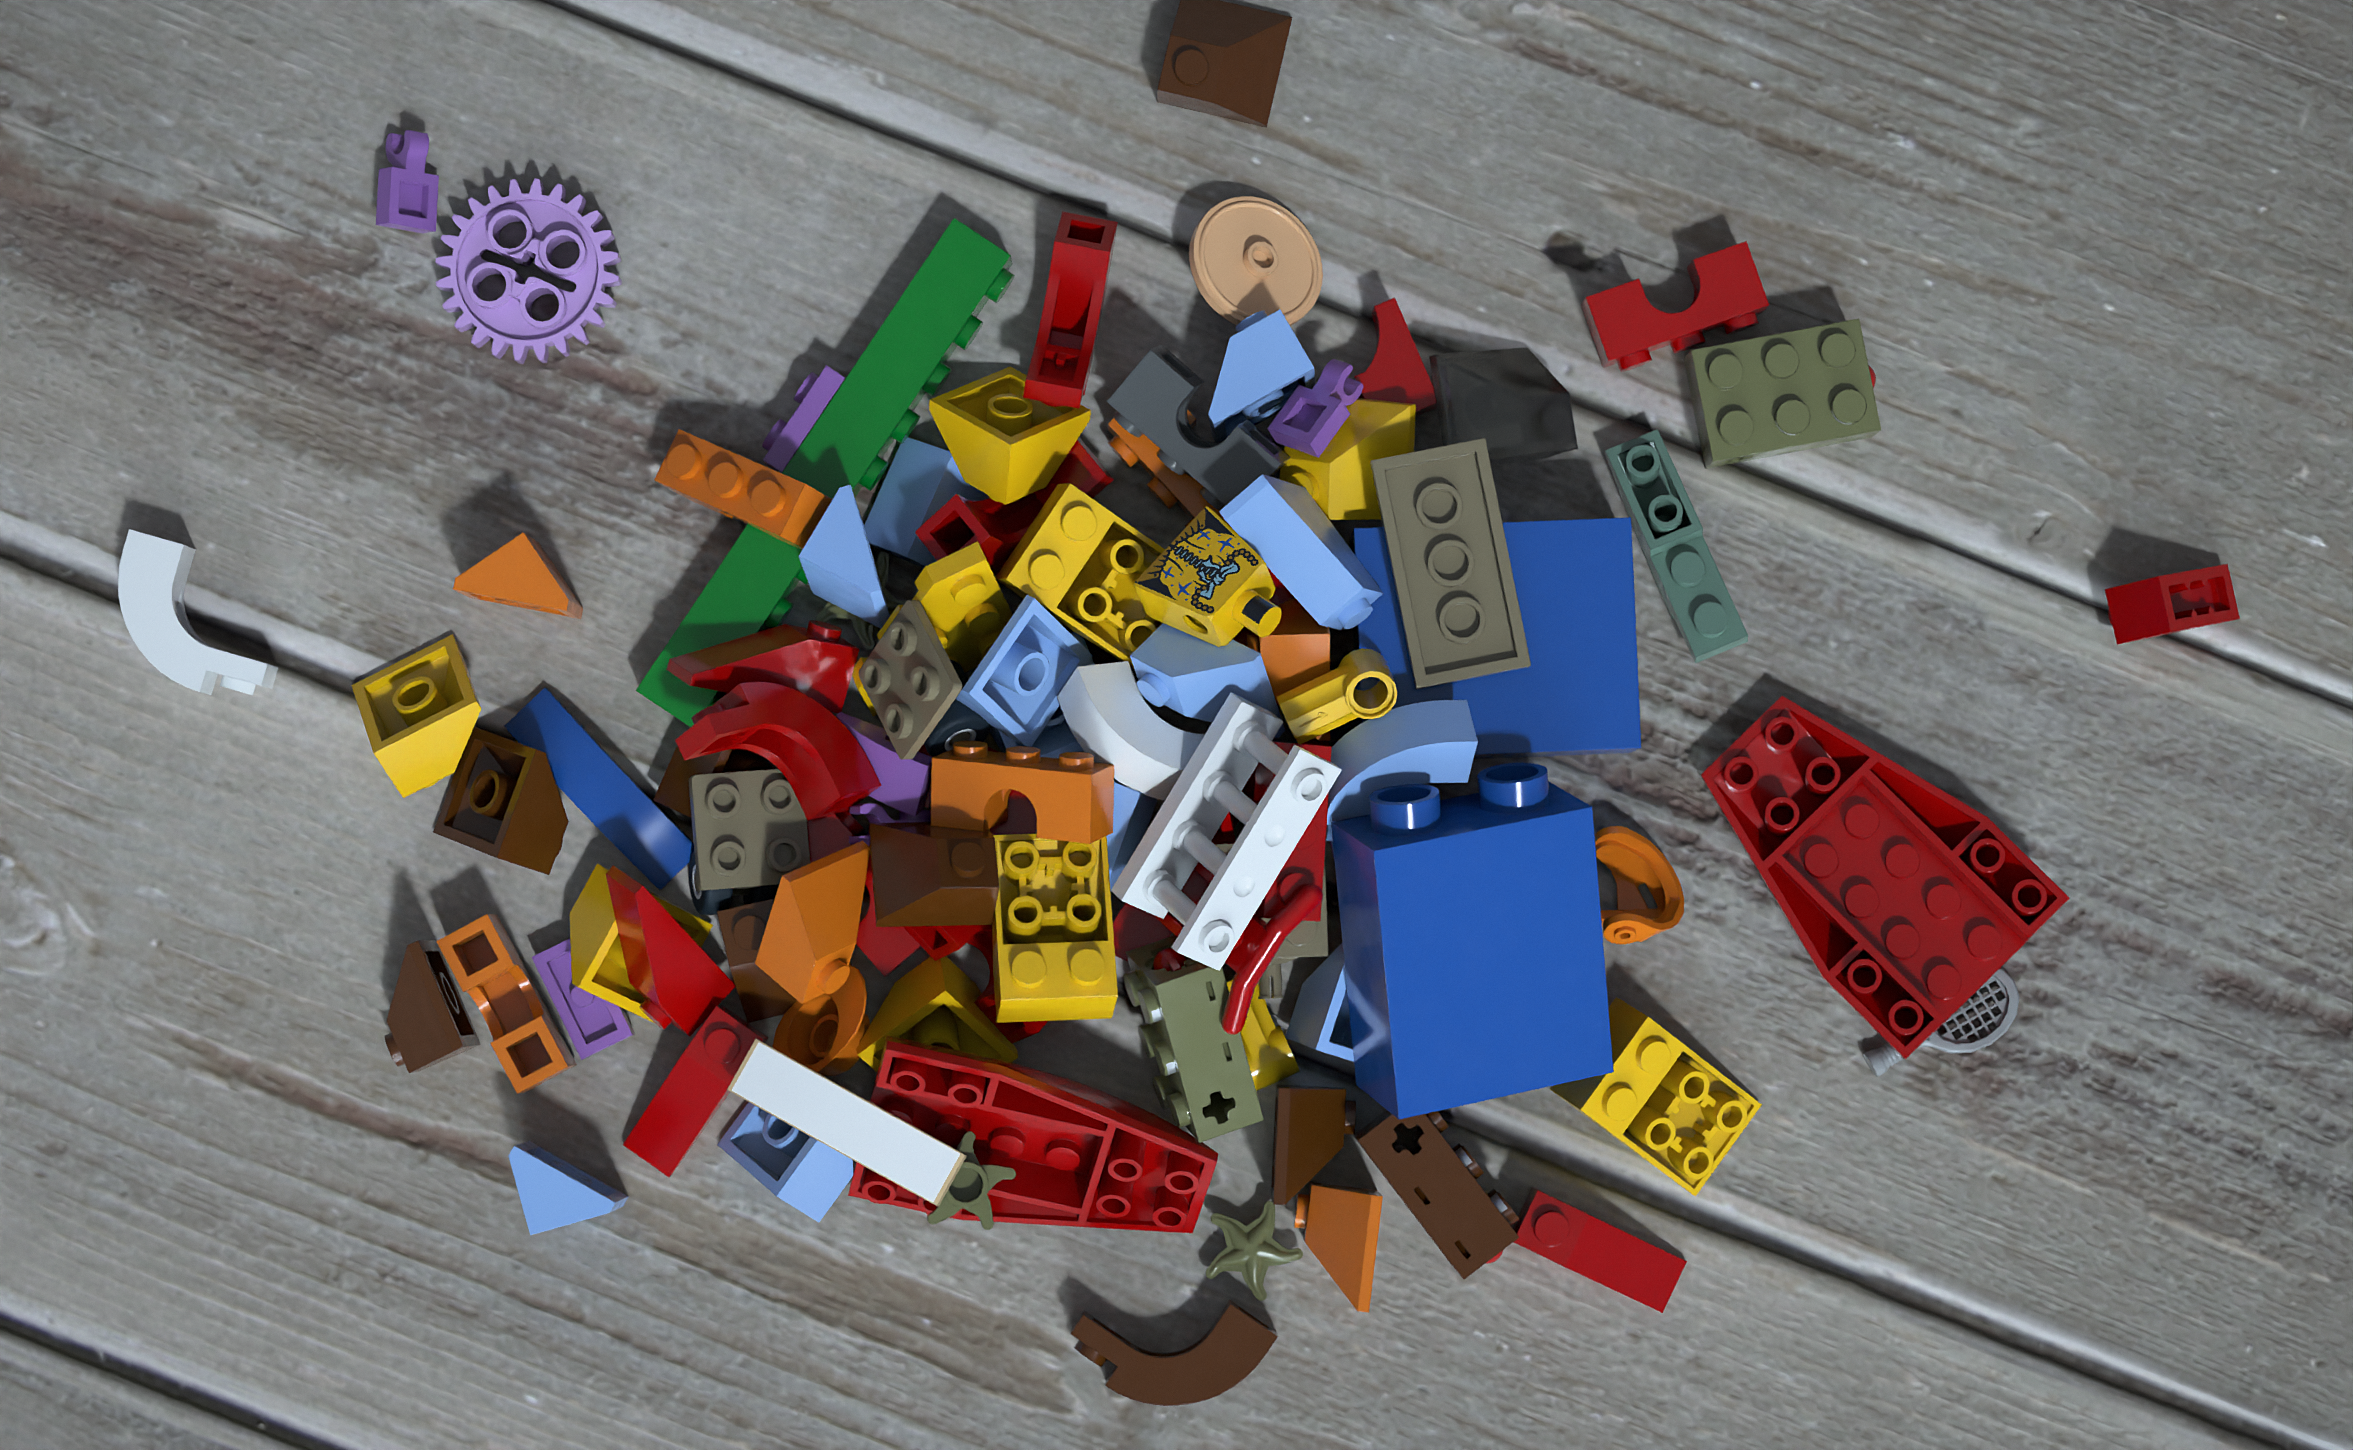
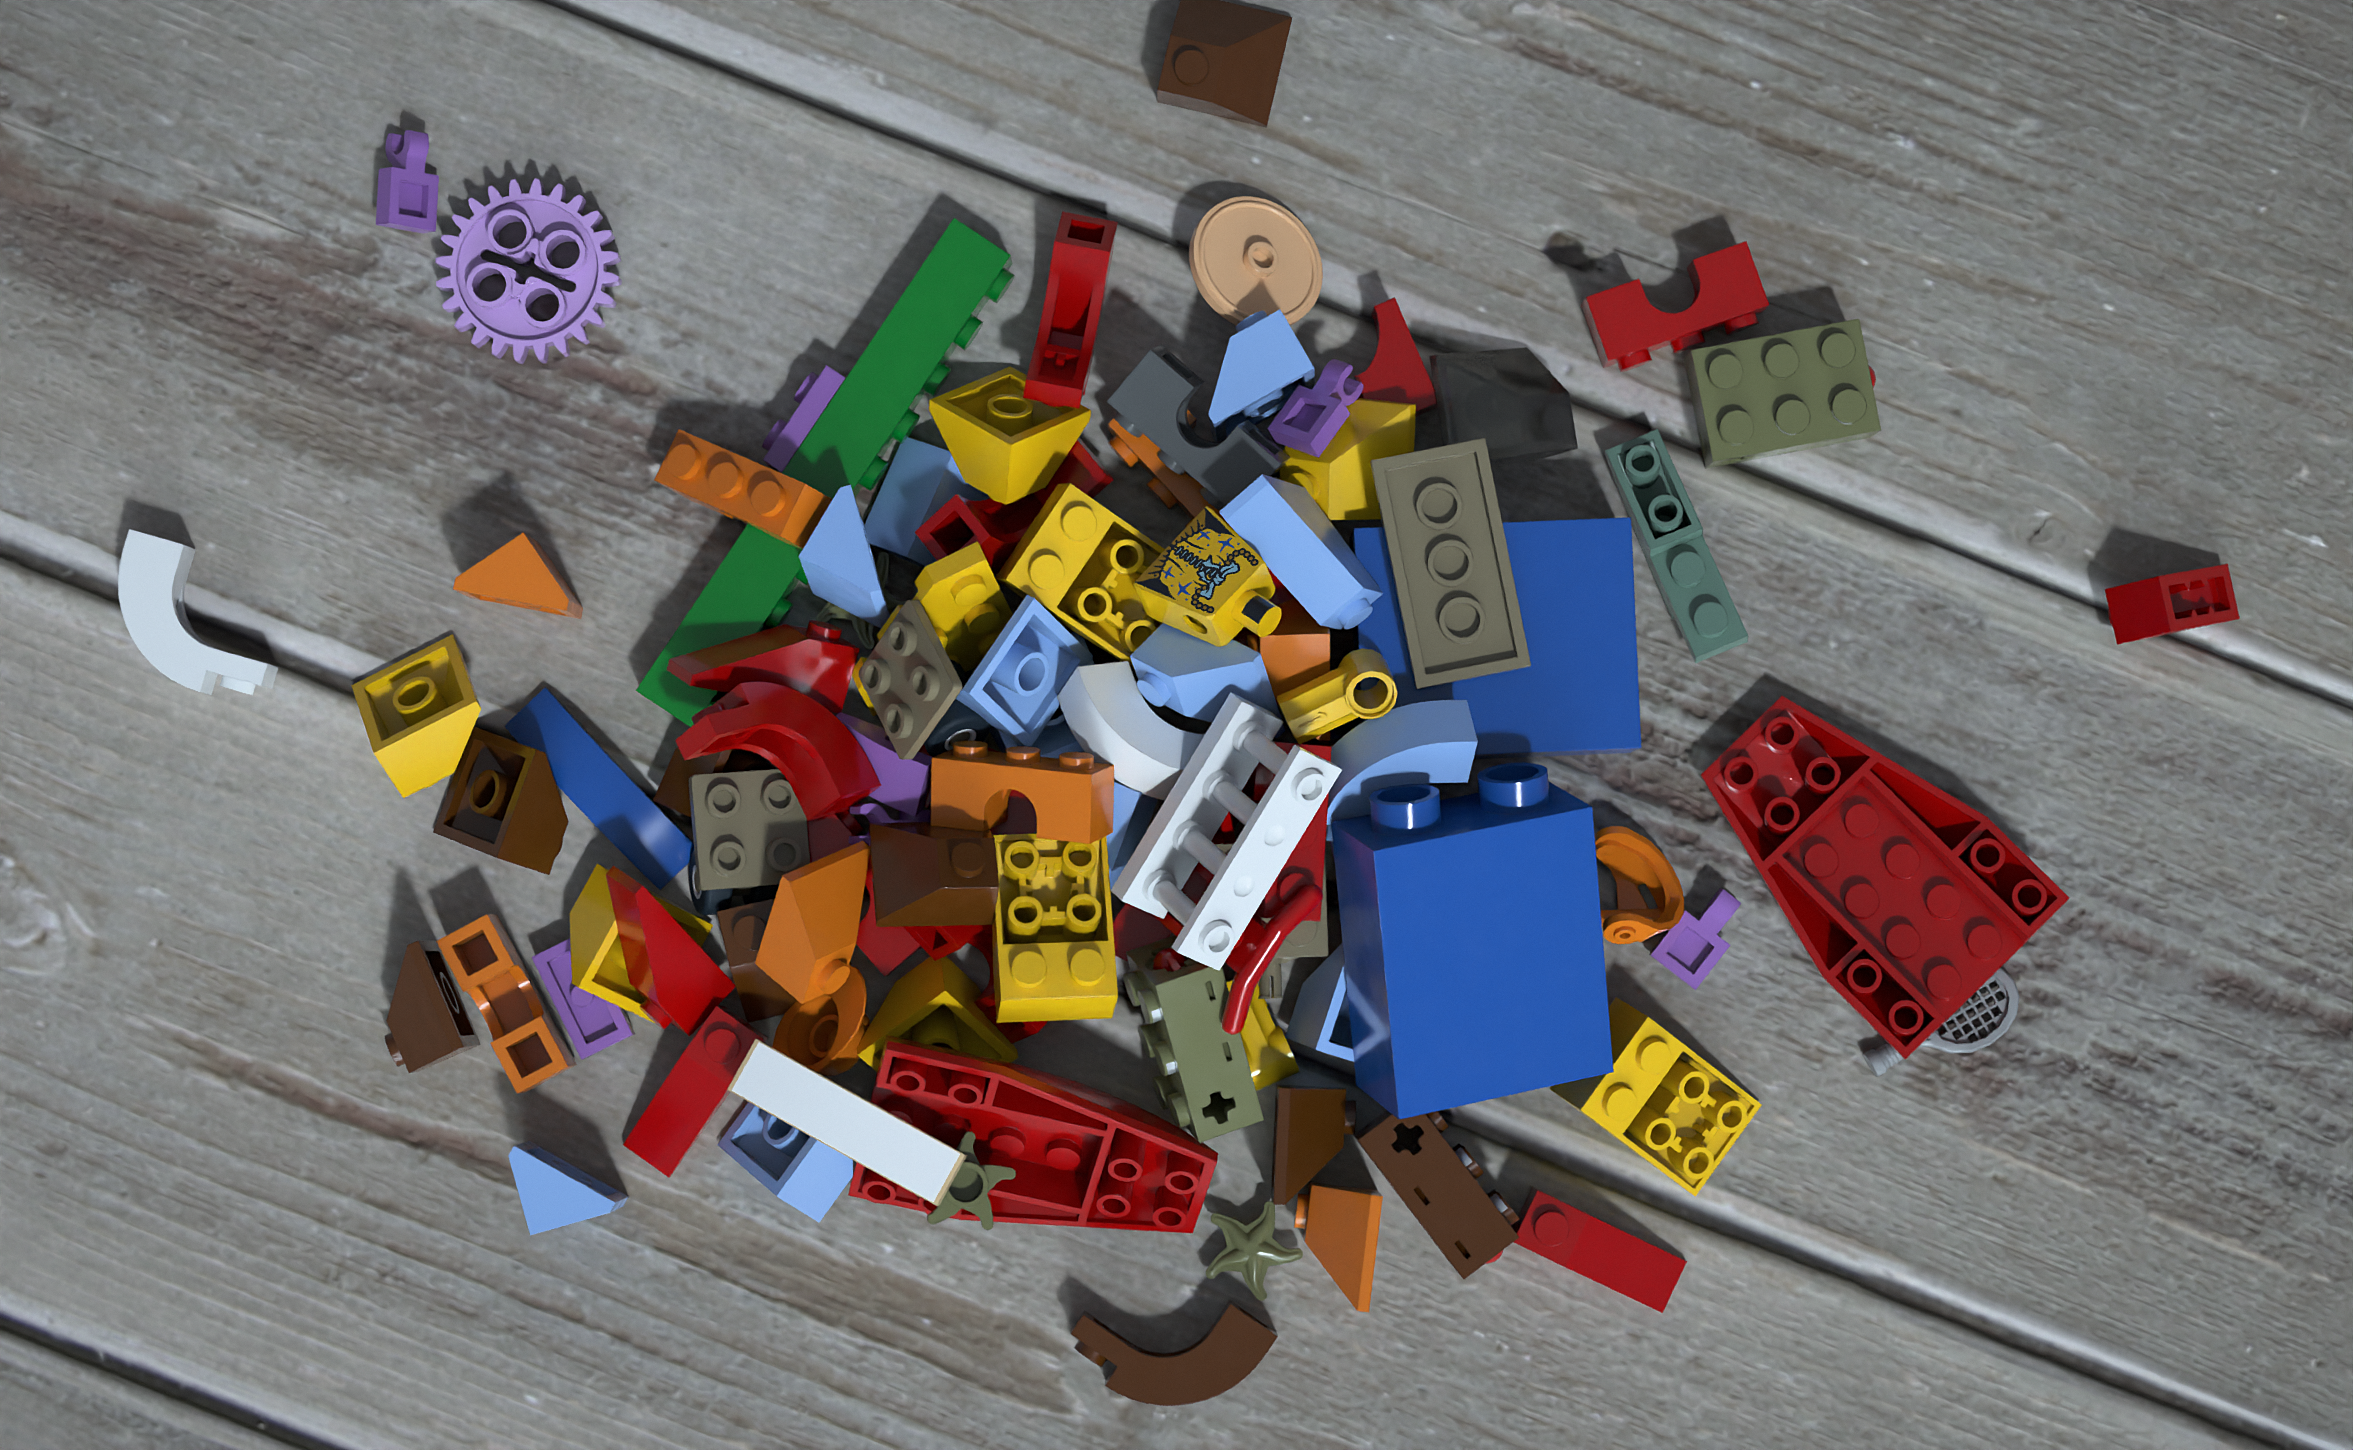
none -> medium lavender plate [1649,888,1741,990]

